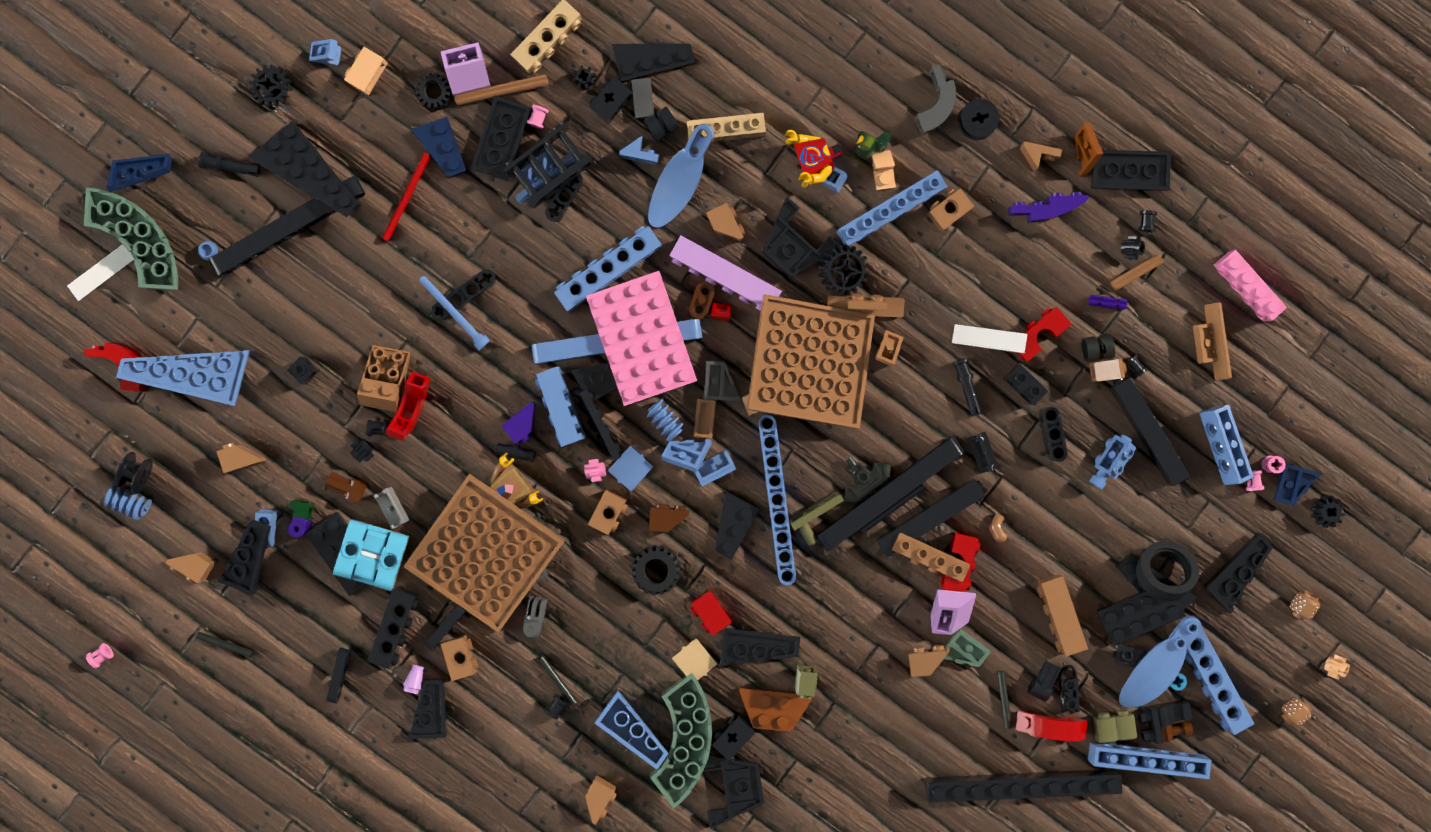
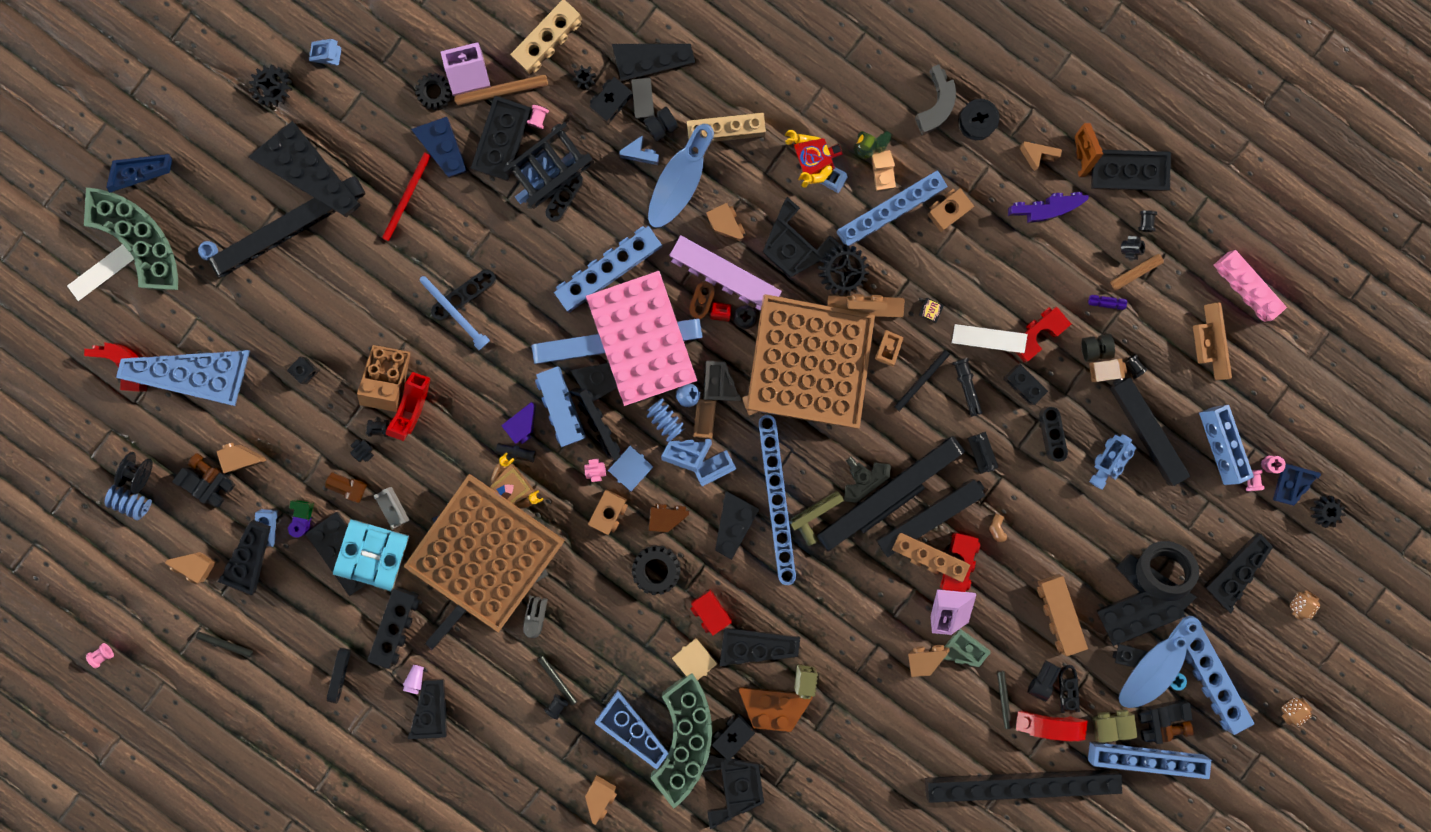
black pin [198,151,261,177] -> none
light nougat brick [344,47,388,96] -> none
medium nougat brick [441,635,478,681] -> none
light nougat gear [1324,654,1350,680] -> none
none -> black hips [172,453,236,507]
none -> medium blue piece [676,383,700,407]
none -> black piece [733,305,758,329]
none -> black bar [894,350,950,412]
none -> tile [918,298,944,323]

